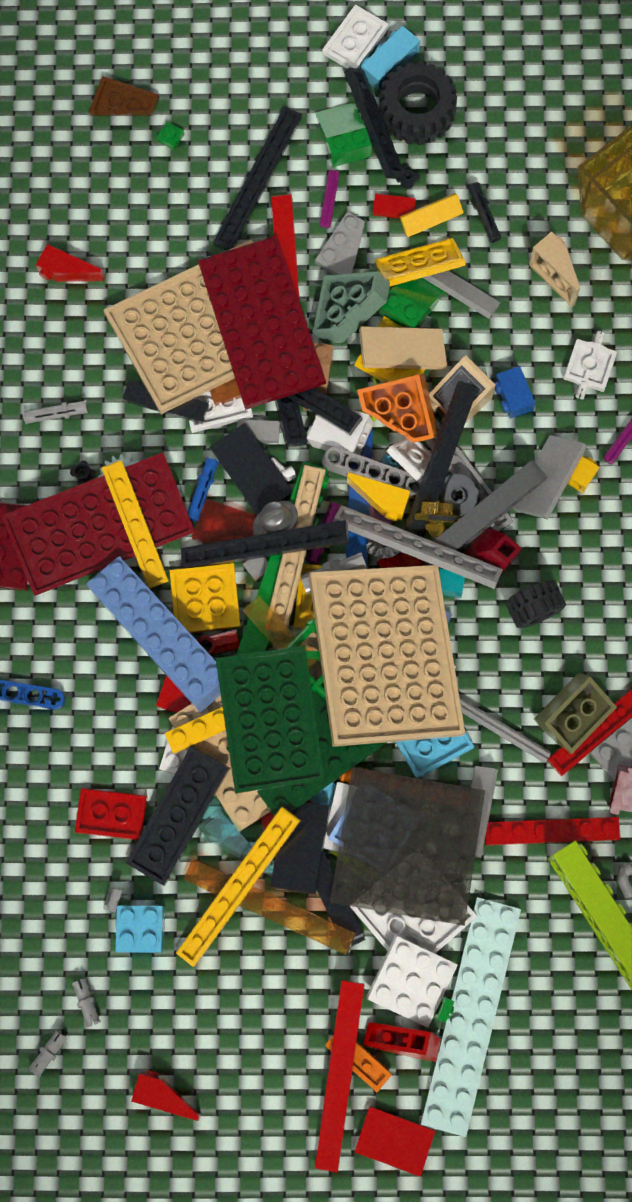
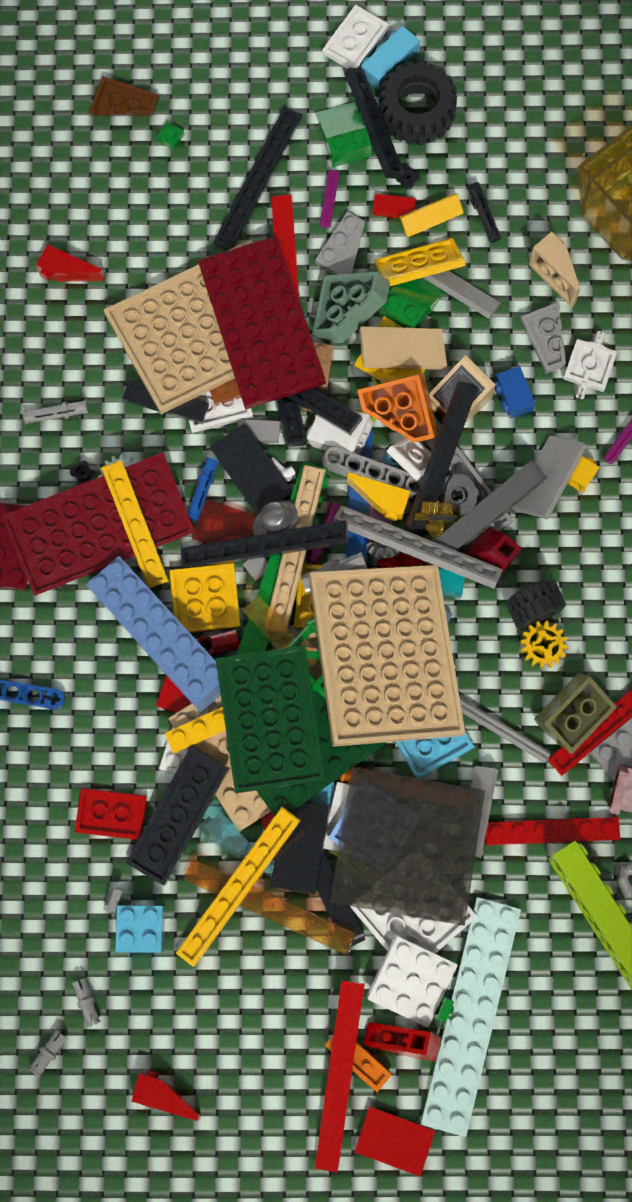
none -> light grey wing [520,302,566,374]
none -> yellow gear [520,621,568,669]

